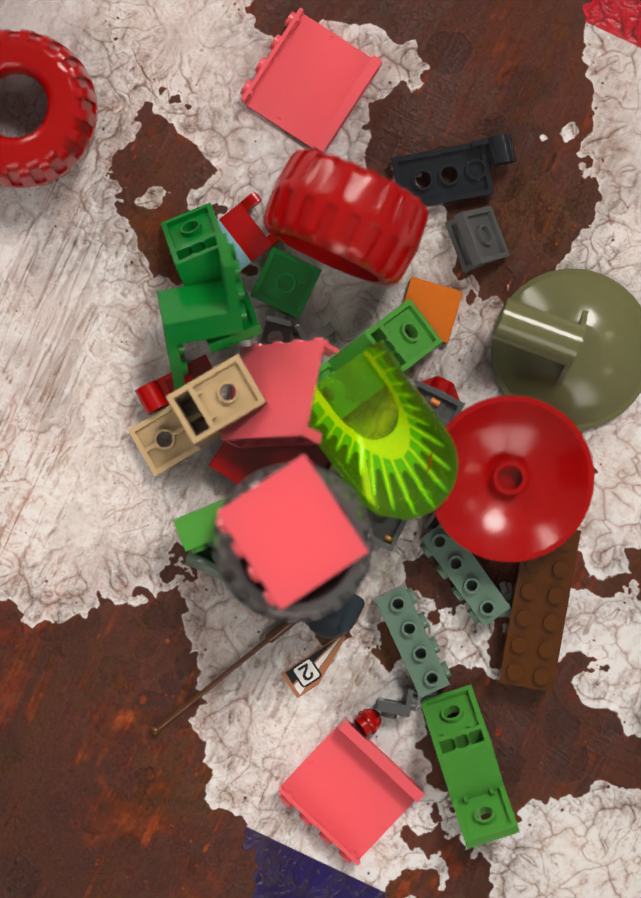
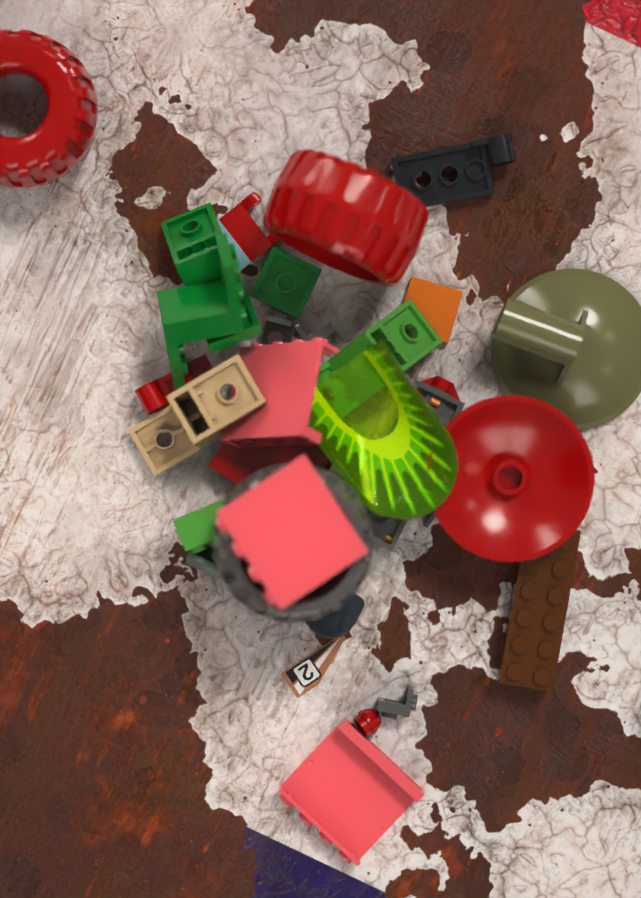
reddish brown piece [150,622,298,736] -> none
coral panel [240,7,382,152] -> none
sand green brick [375,584,452,698] -> none
sand green brick [419,523,511,627] -> none
bright green bracket [420,685,520,849] -> none
dark grey bracket [445,206,510,273] -> none

